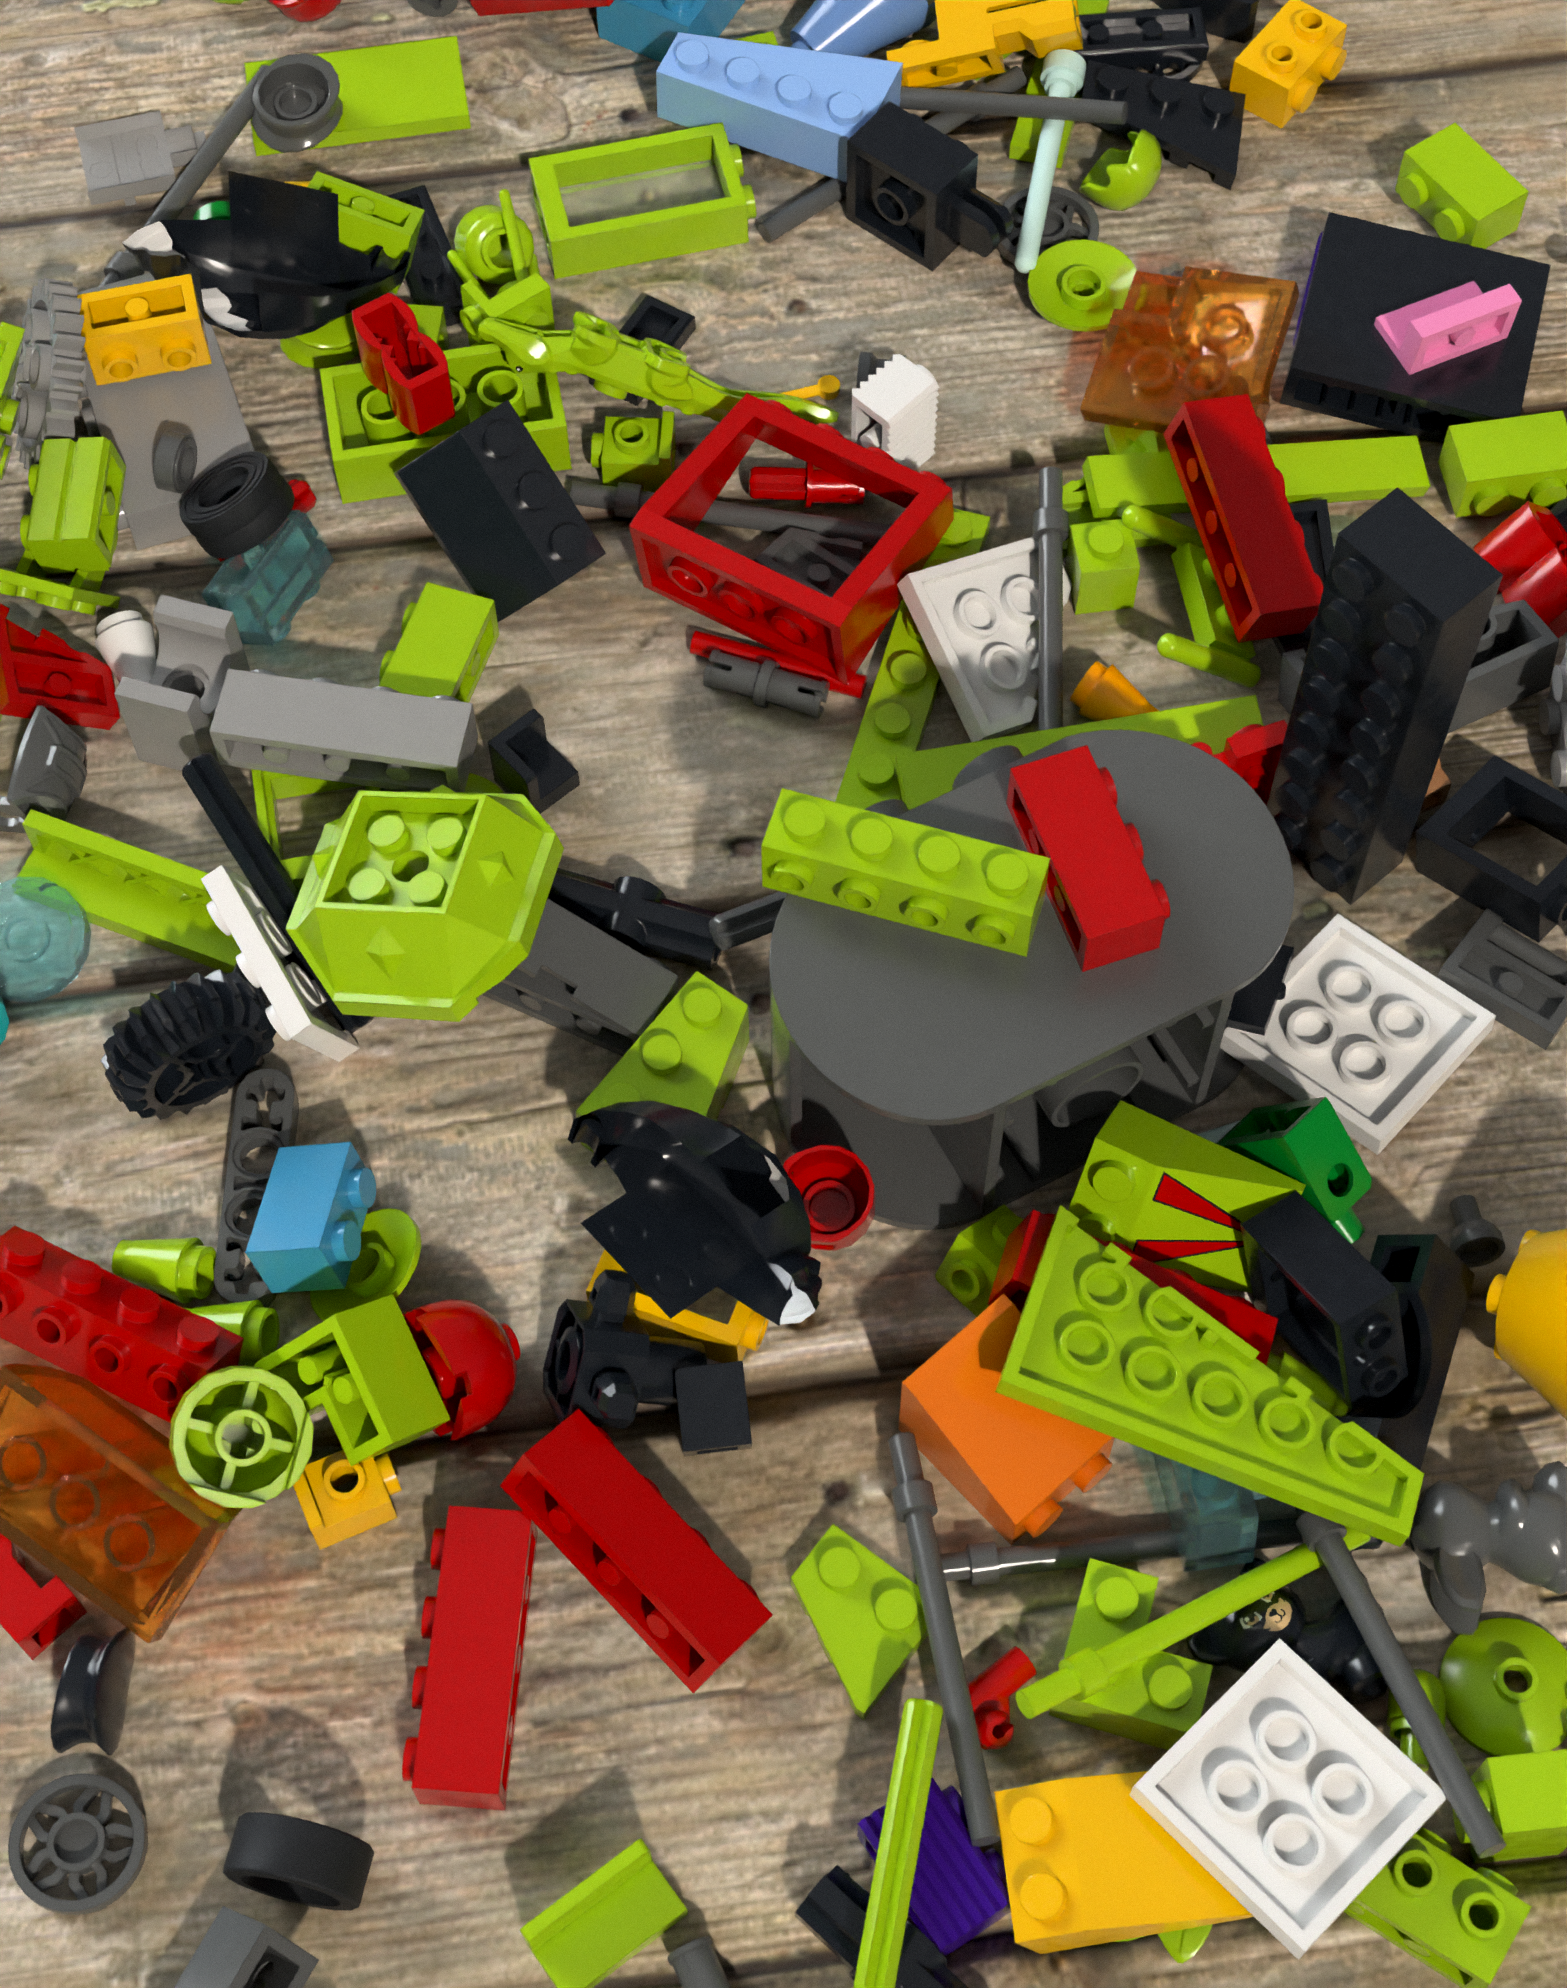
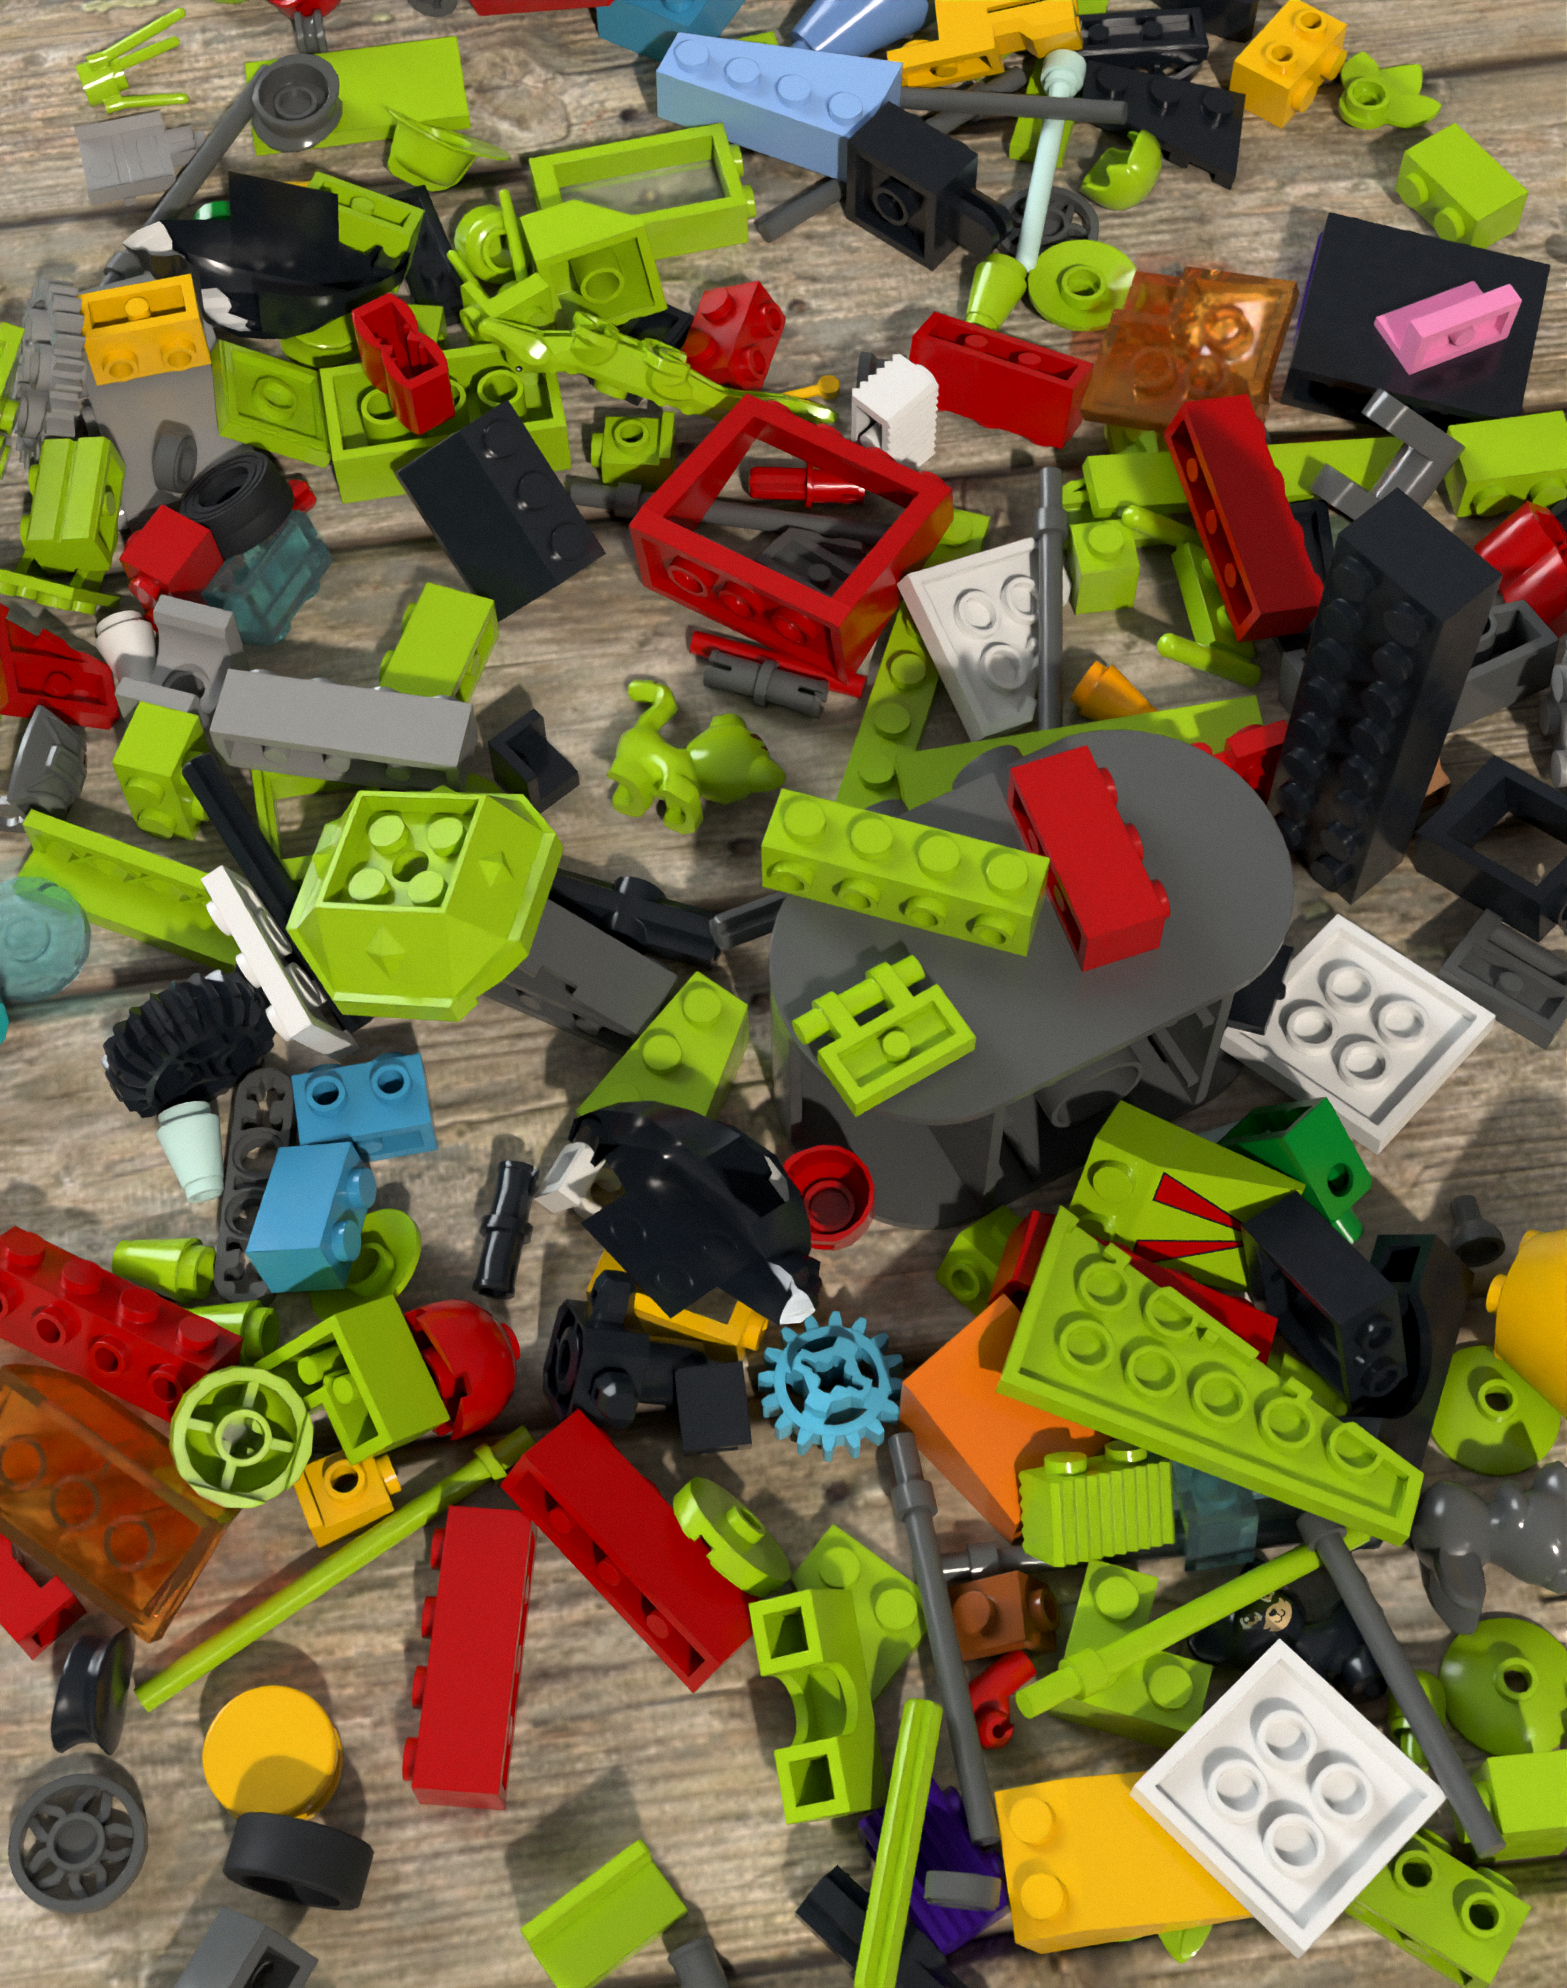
none -> lime plant [75,8,189,114]
none -> lime brick [111,701,211,841]
none -> red brick [119,504,237,634]
none -> lime bar [133,1425,536,1713]
none -> light aqua cone [155,1101,225,1203]
none -> yellow head [202,1685,343,1820]
none -> lime tile [210,339,332,468]
none -> dark azure brick [291,1052,439,1163]
none -> dark grey bush [294,9,328,54]
none -> lime piece [387,109,511,192]
none -> black pin [472,1160,540,1300]
none -> lime slope [520,199,668,330]
none -> white tile [533,1142,622,1219]
none -> lime animal [606,680,786,835]
none -> lime plate [673,1476,792,1598]
none -> red bracket [682,281,786,391]
none -> lime arch [749,1589,888,1825]
none -> medium azure gear [758,1311,904,1462]
none -> lime plate [791,955,976,1117]
none -> red brick [909,311,1094,449]
none -> dark grey tile [924,1871,1001,1911]
none -> dark orange bracket [947,1570,1060,1662]
none -> lime cone [965,253,1028,332]
none -> lime brick [1018,1440,1175,1567]
none -> dark grey connector [1308,388,1466,520]
none -> lime plate [1338,51,1442,130]
none -> lime dish [1430,1345,1561,1477]

